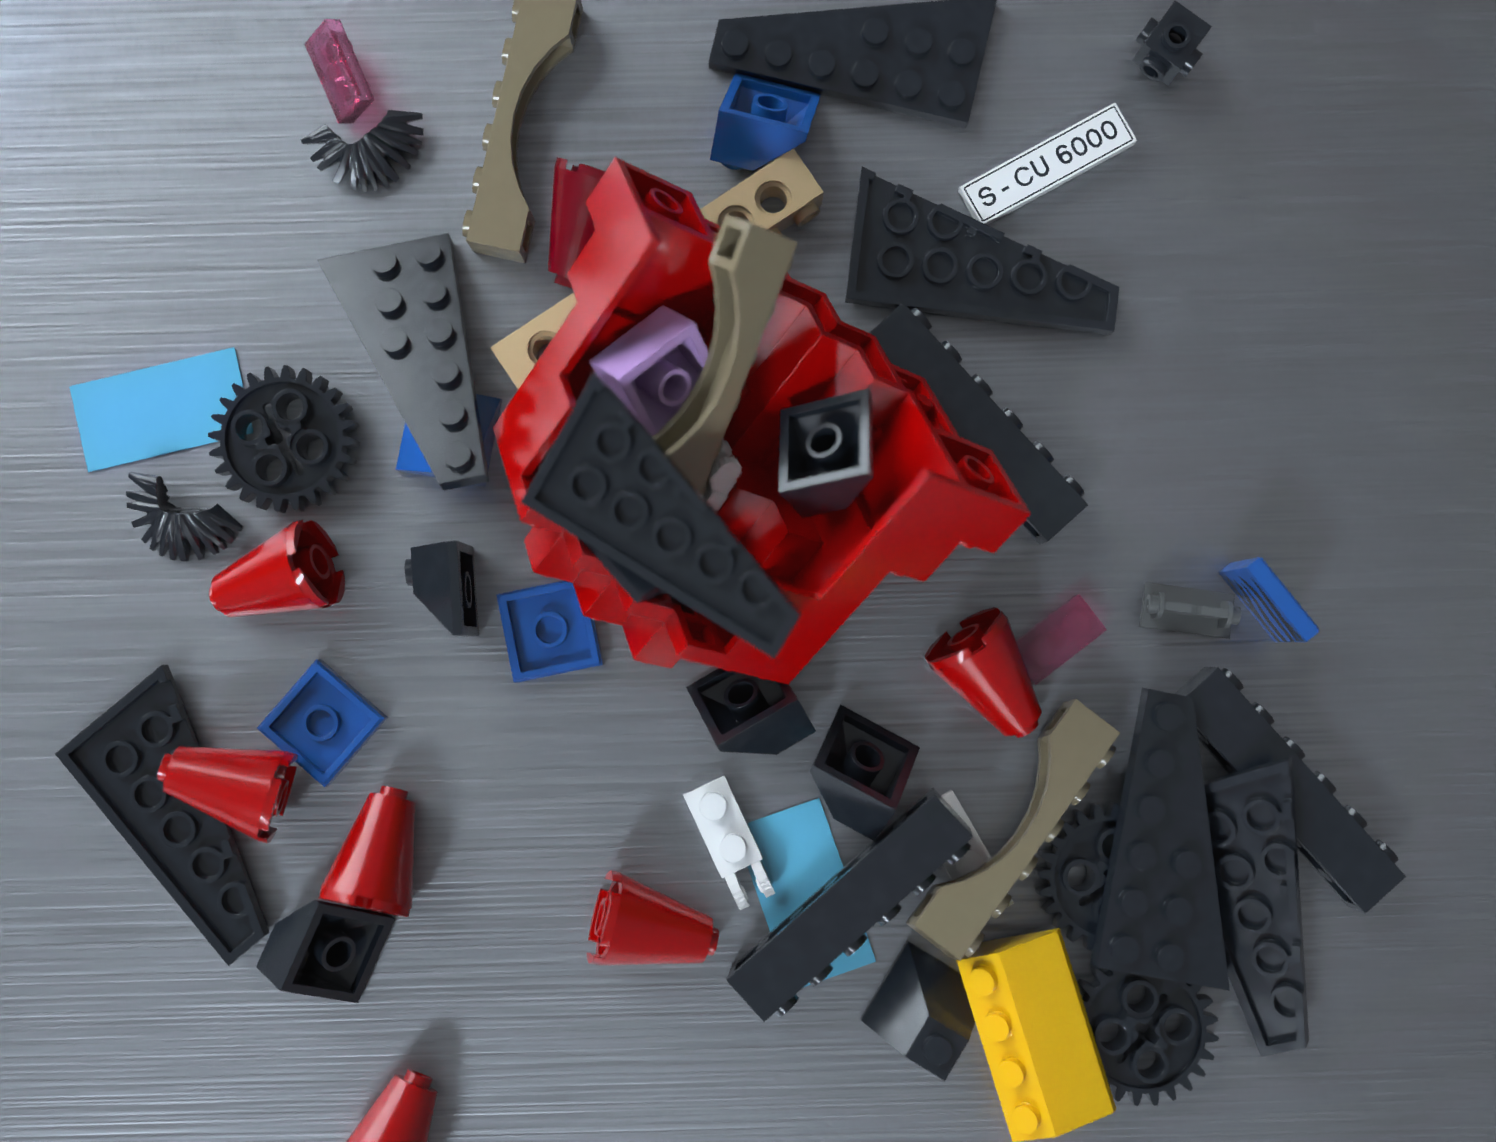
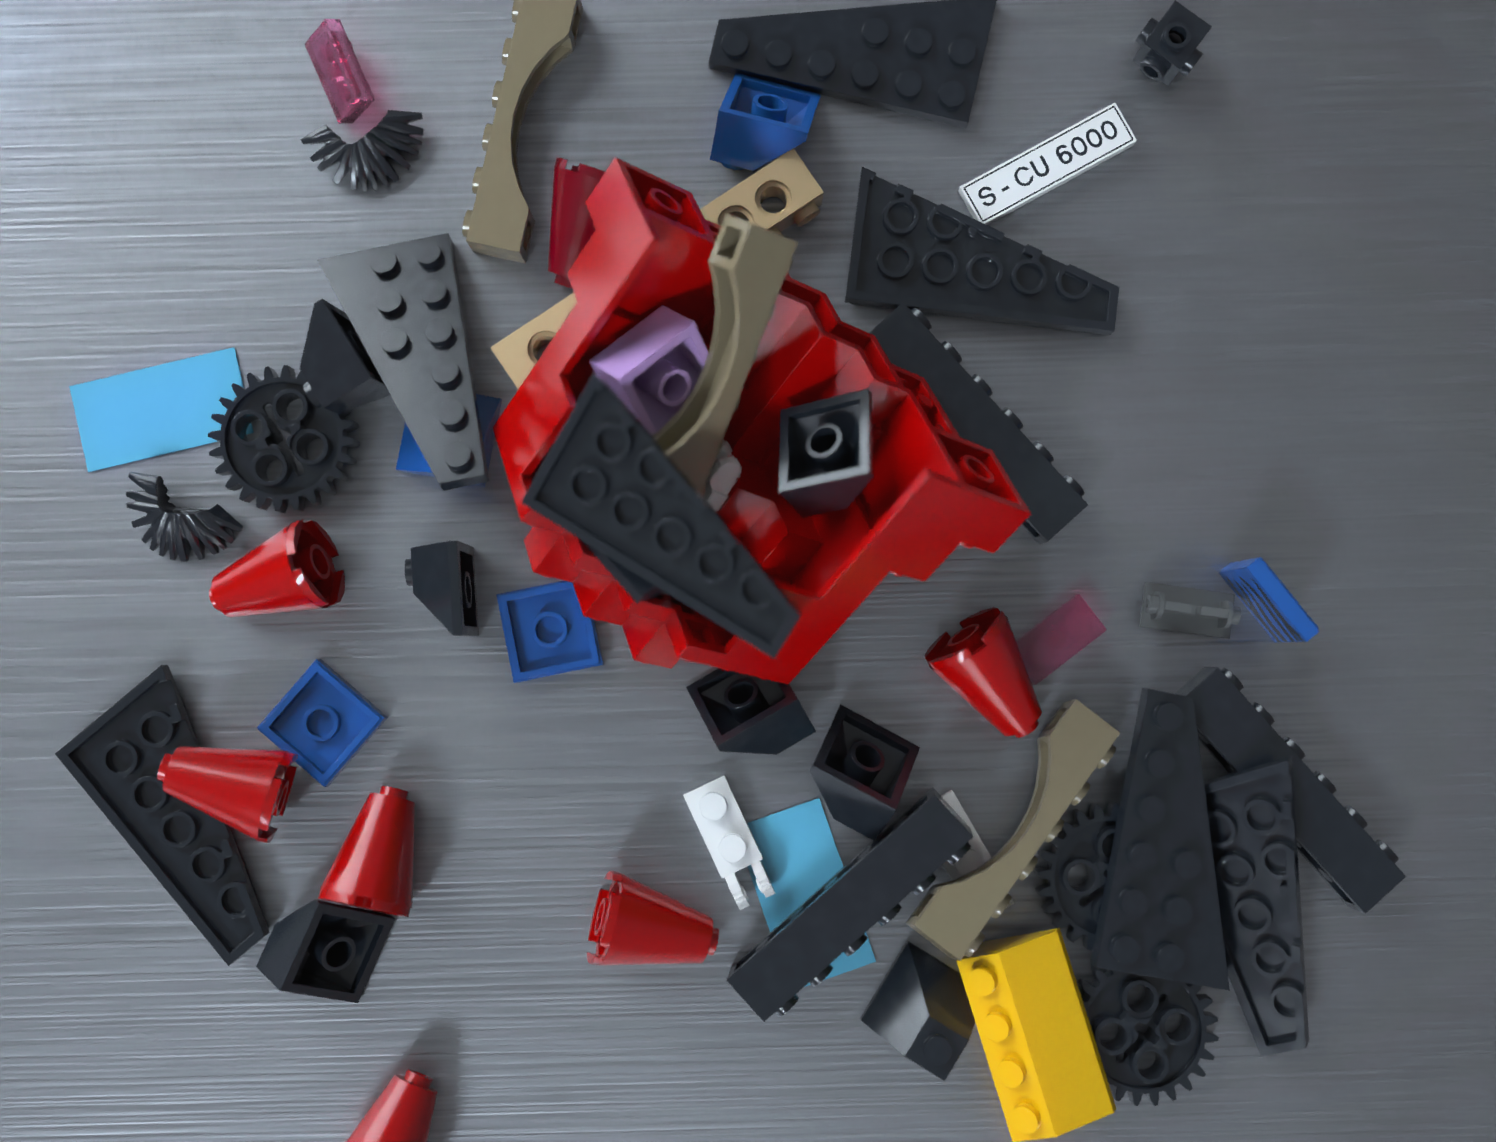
none -> black slope [299,299,390,414]

